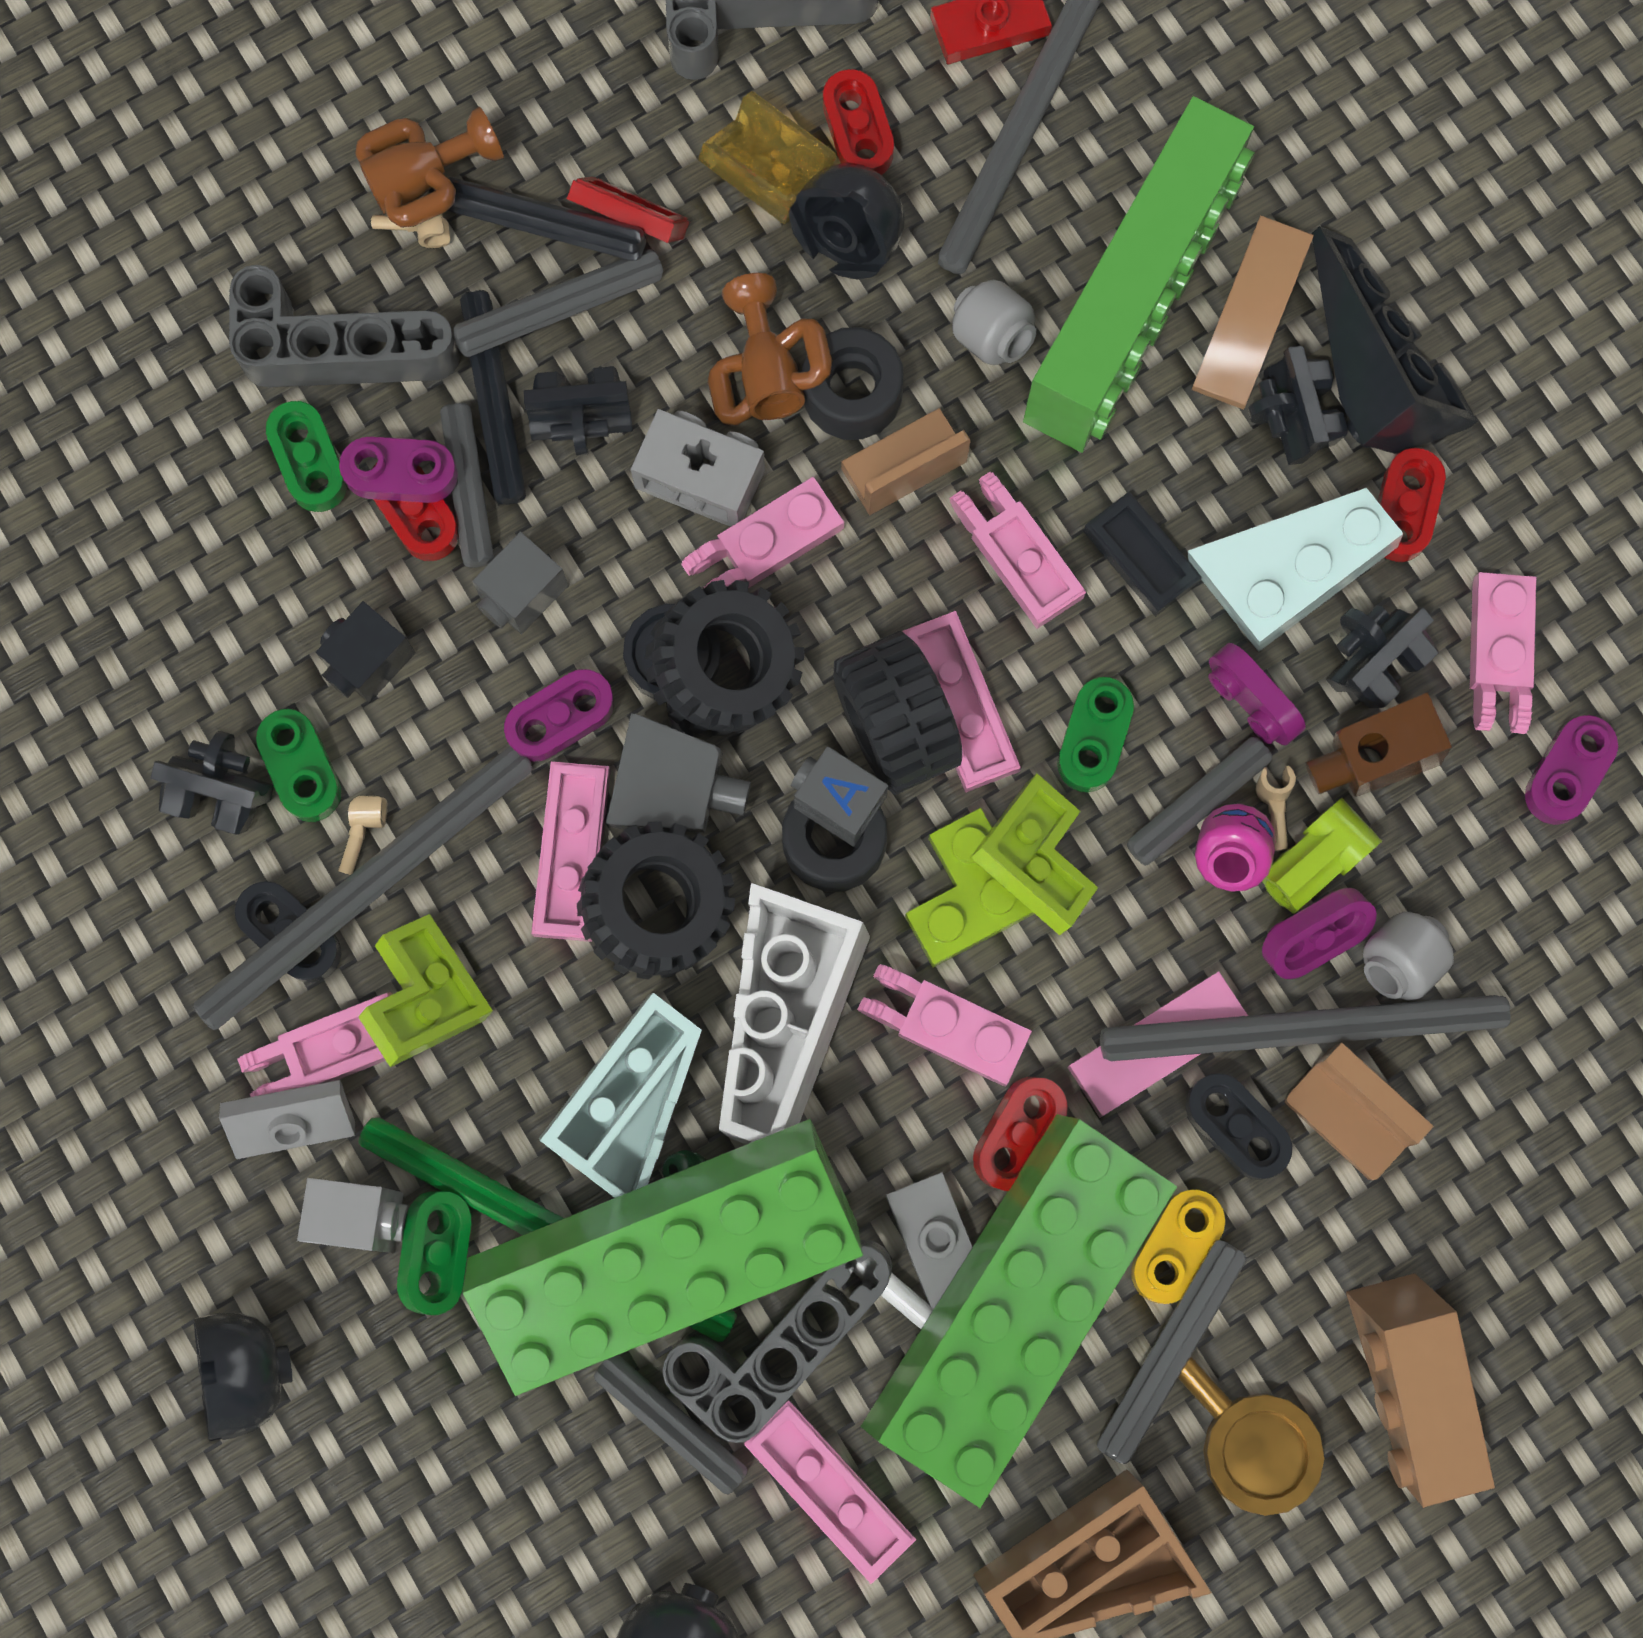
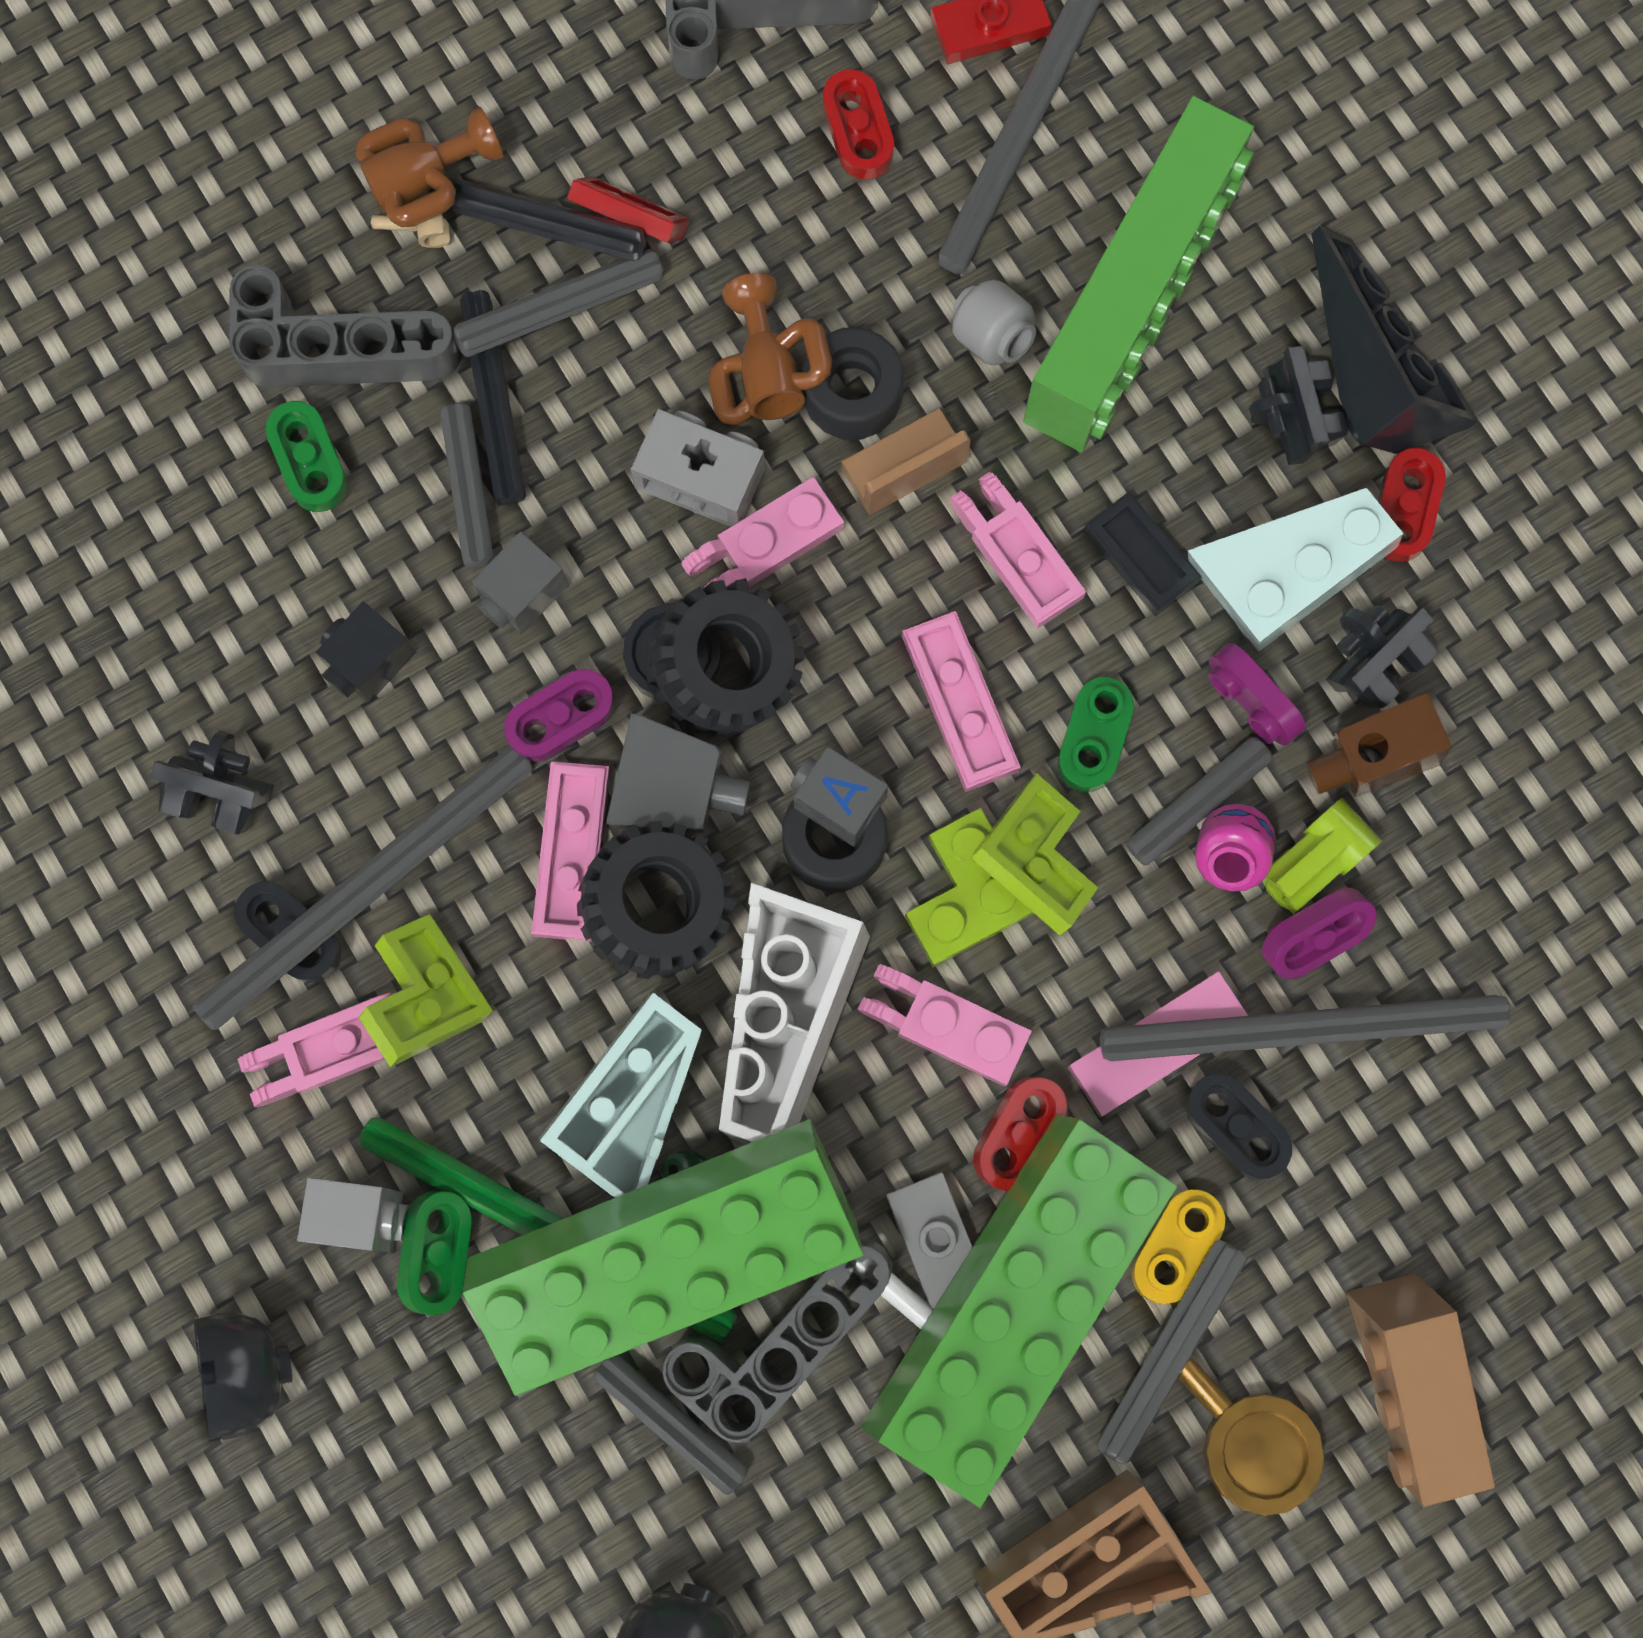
light grey plate [219,1080,355,1159] -> none
green plate [256,709,341,822] -> none
magenta plate [339,437,458,503] -> none
tan hand [339,795,387,875] -> none
red plate [371,463,459,561] -> none
black hips [524,366,633,456] -> none
clear yellow bracket [698,91,836,224] -> none
bright pink tile [744,1400,916,1584] -> none
black cylinder [789,162,904,280] -> none
black tyre [833,631,962,795] -> none
medium nougat slope [1191,215,1314,410] -> none
tan hand [1256,766,1296,851] -> none
medium nougat panel [1285,1043,1434,1180] -> none
light grey head [1363,912,1454,1000] -> none
bright pink hinge [1469,572,1536,734] -> none
magenta plate [1525,715,1618,825] -> none

